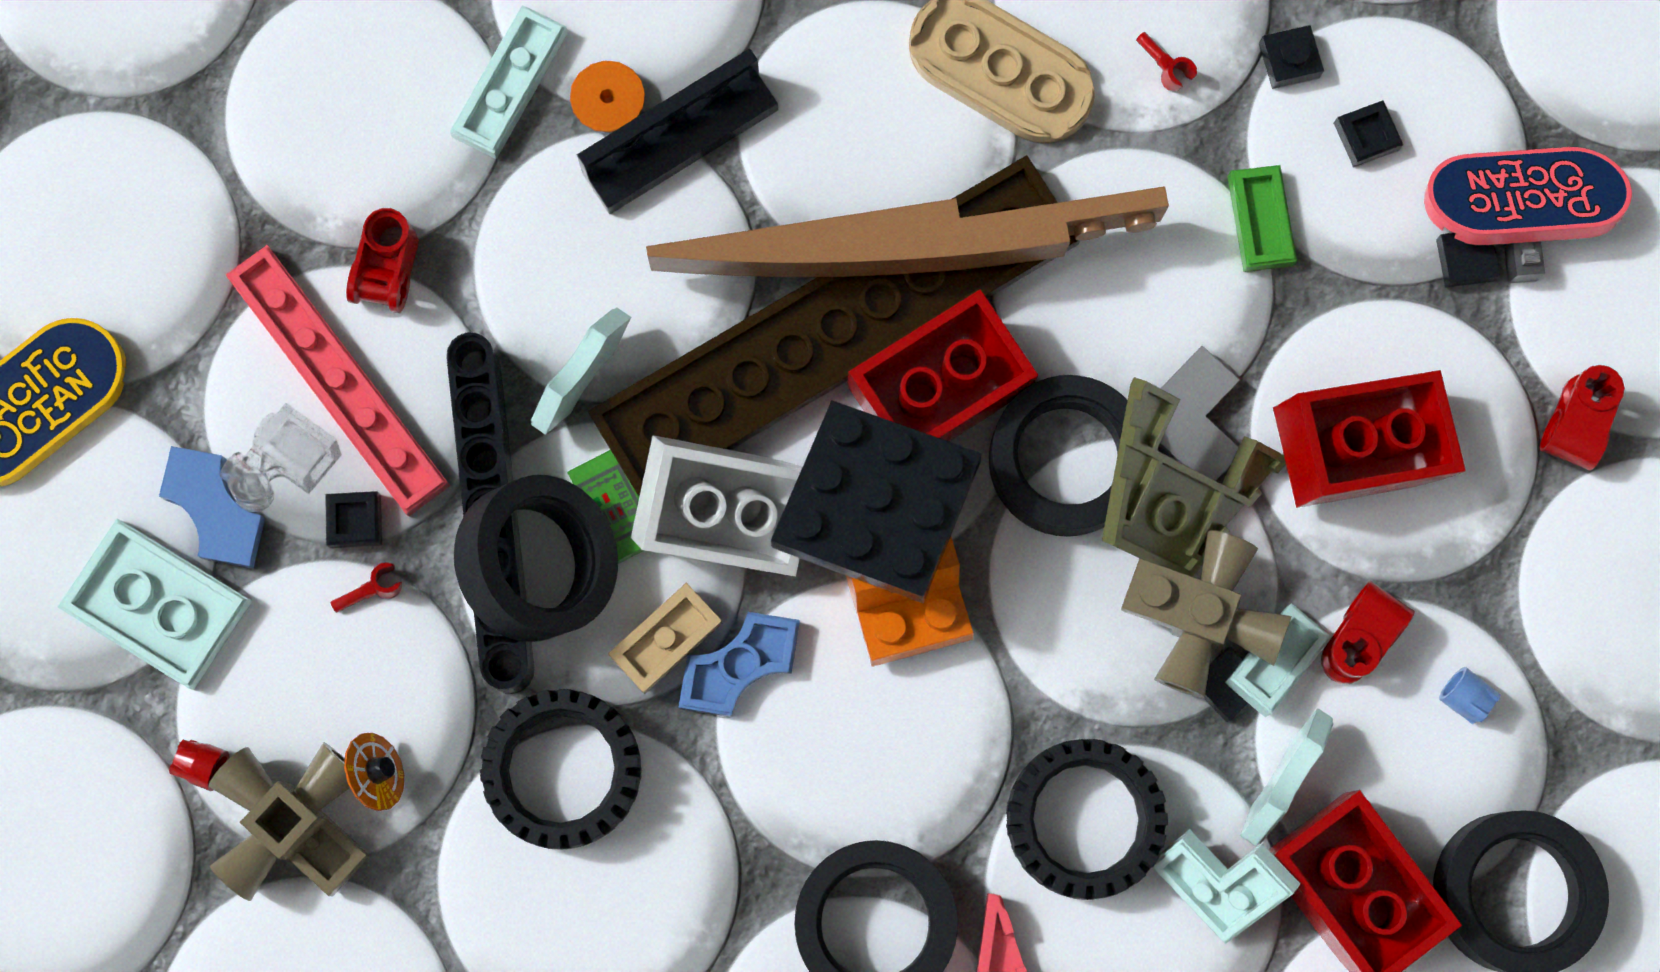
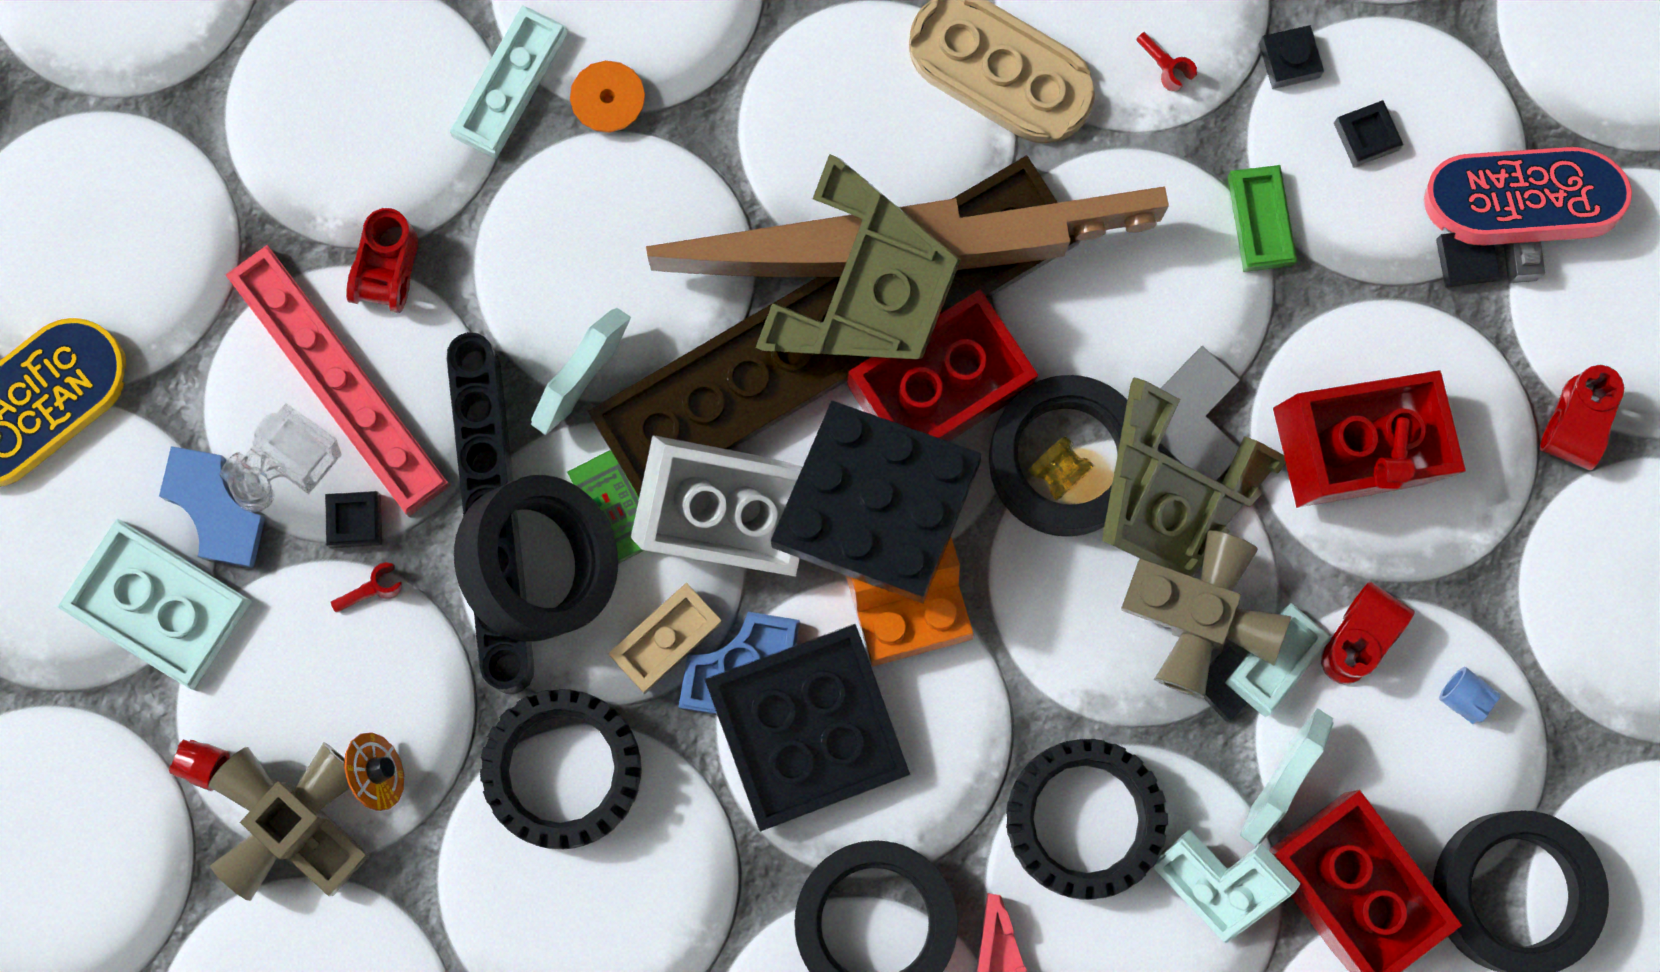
black fence [576,48,778,215] -> none
none -> black plate [704,624,910,832]
none -> olive wing [756,154,961,359]
none -> clear yellow wheel [1028,435,1095,501]
none -> red hand [1374,417,1415,489]

